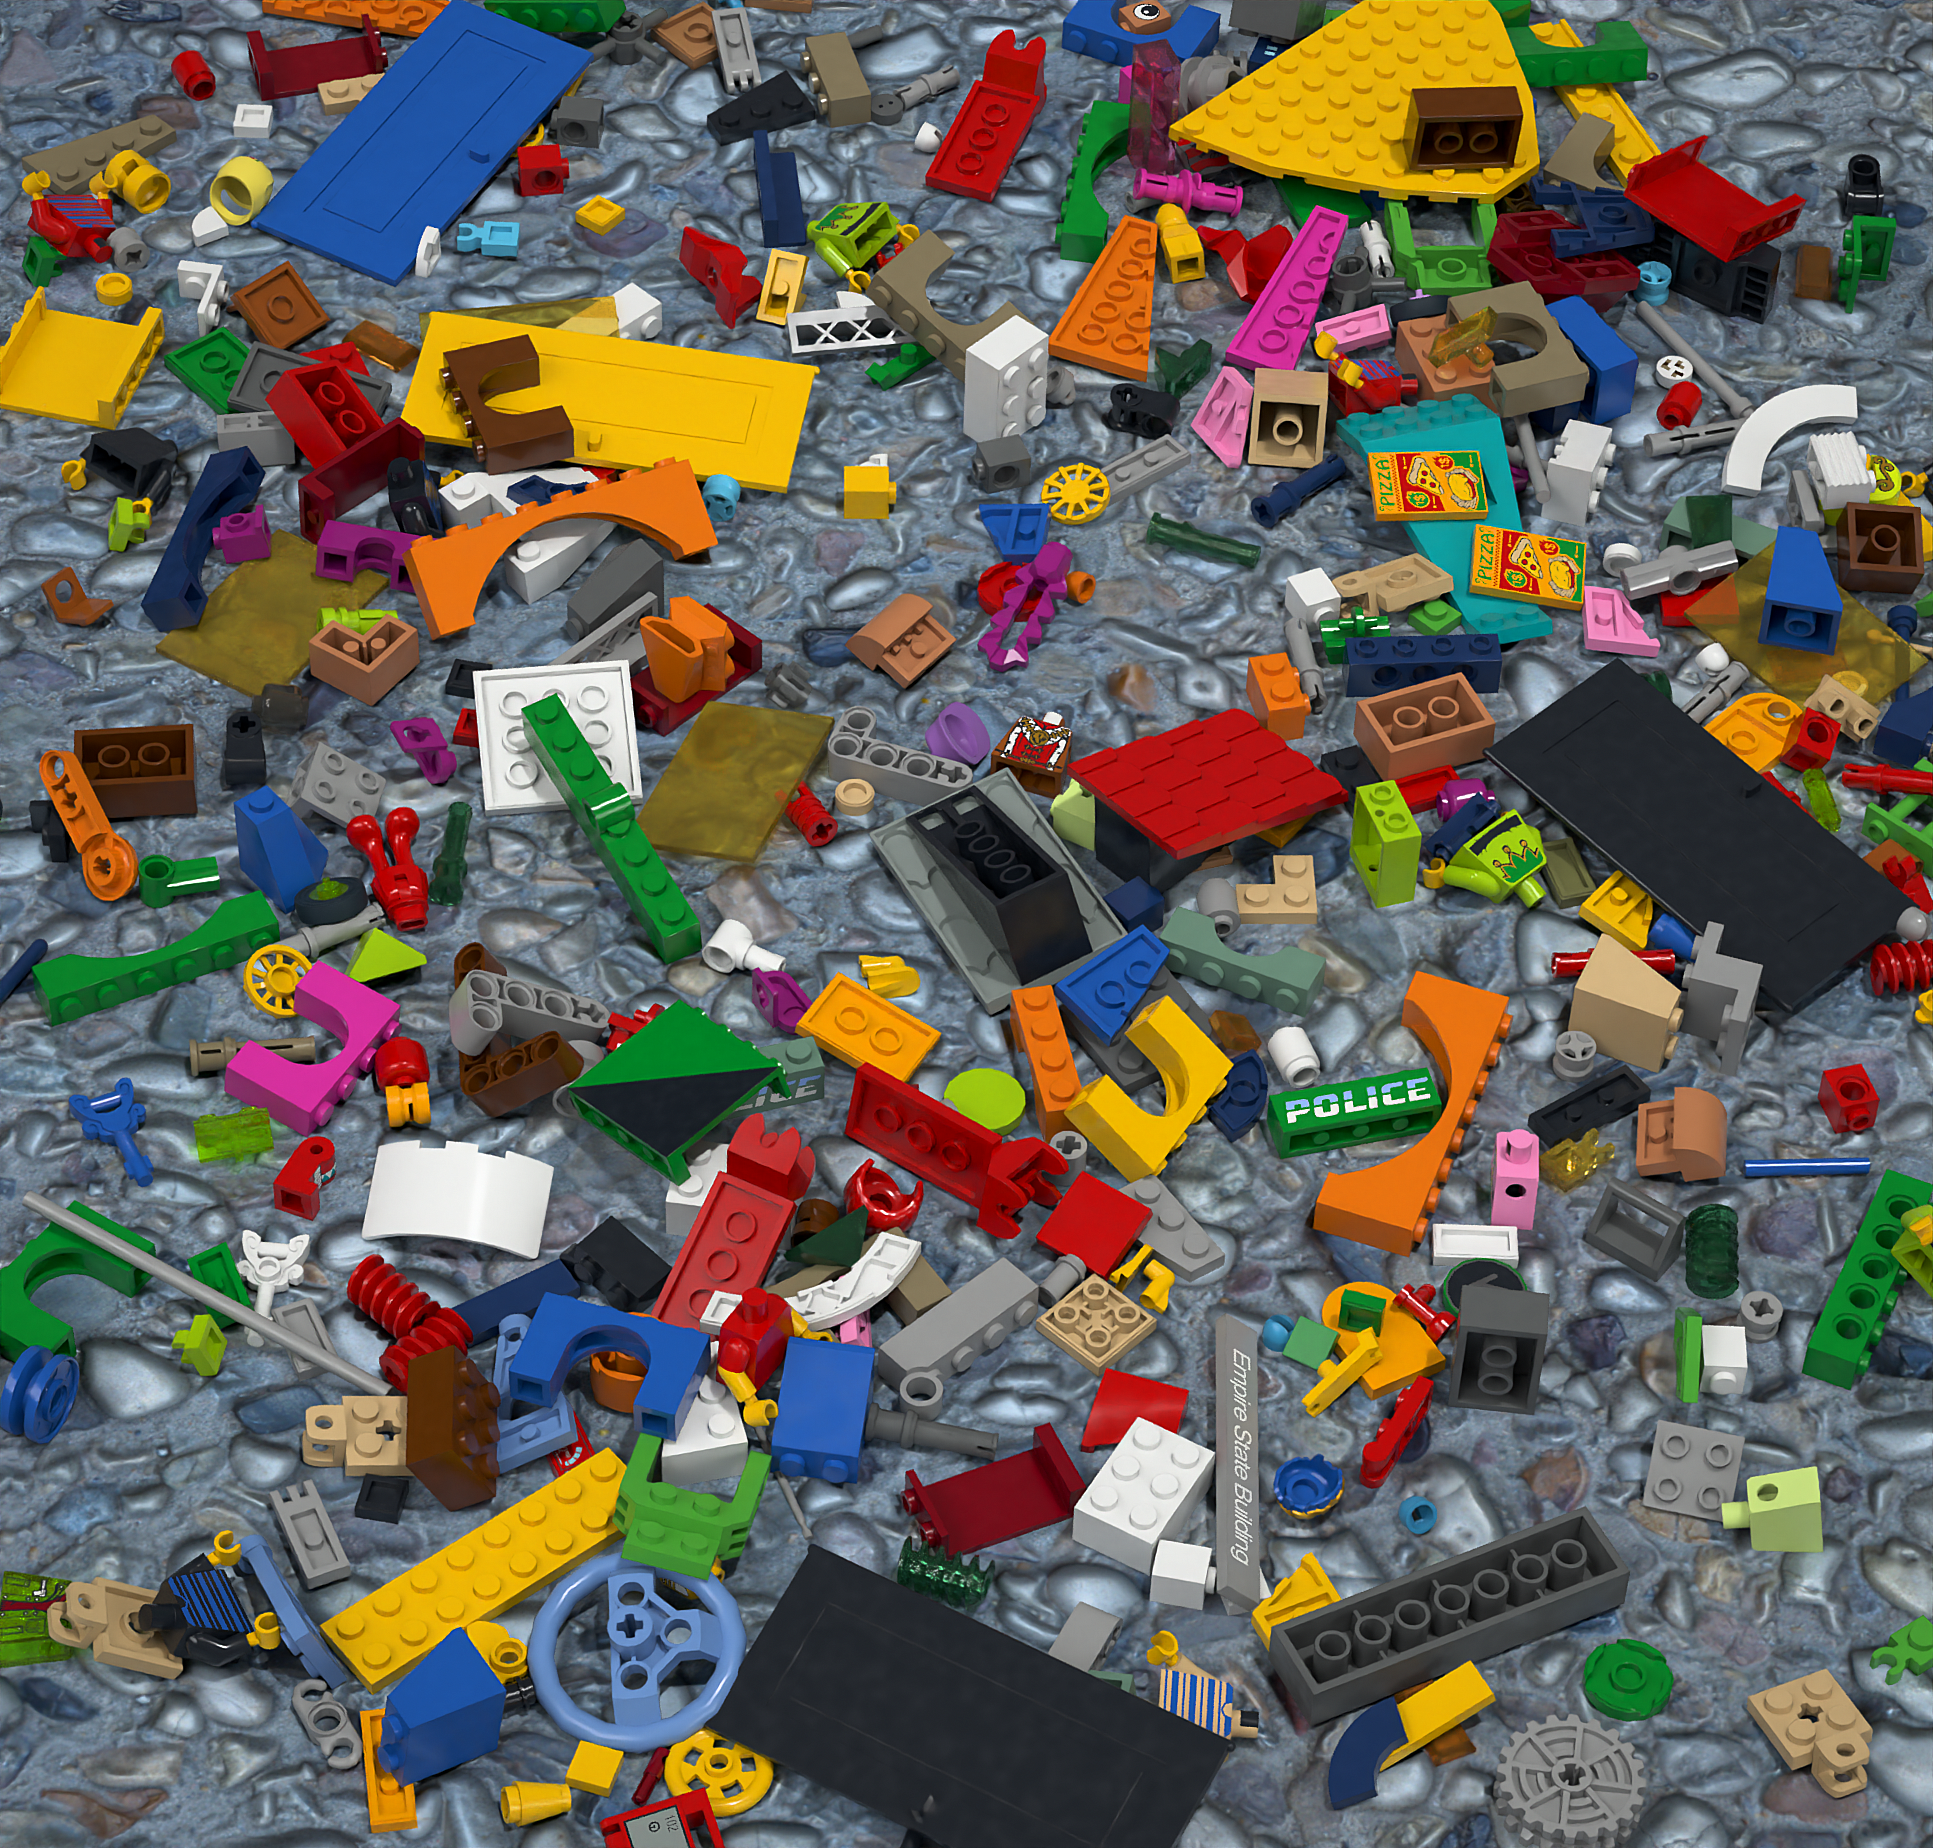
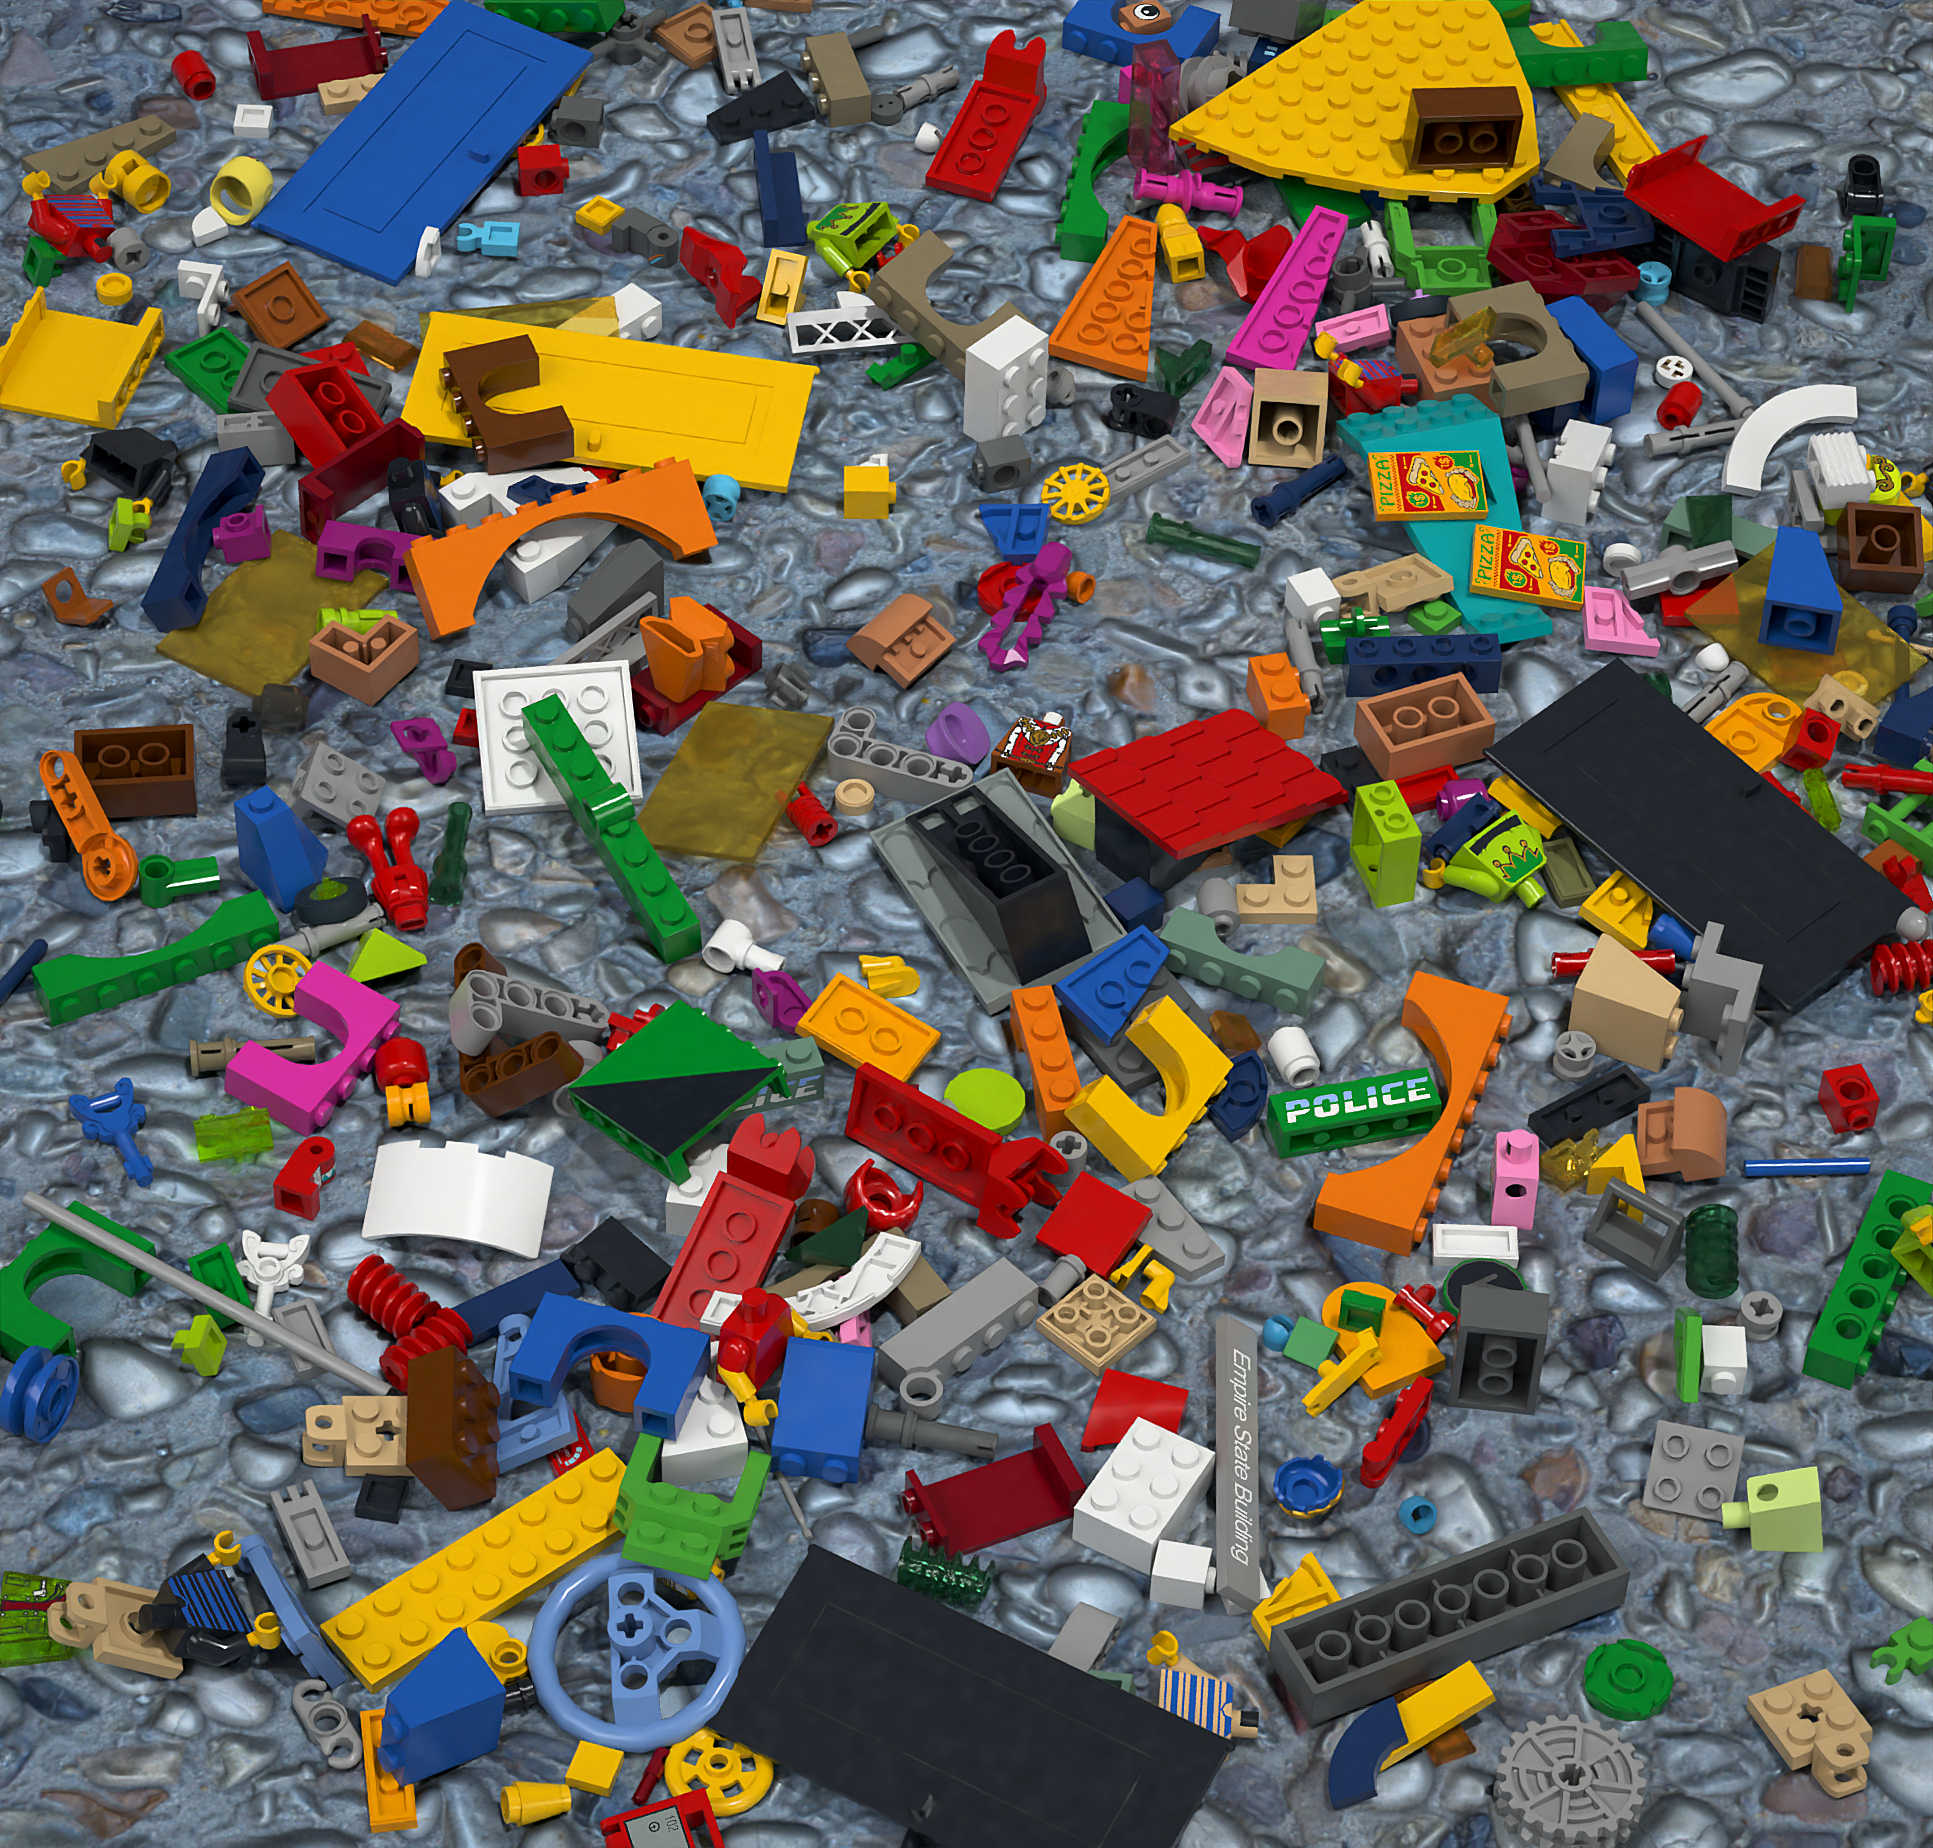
none -> dark grey leg [612,207,679,268]
none -> yellow wing [1487,774,1566,839]
none -> yellow slope [1586,1134,1646,1224]

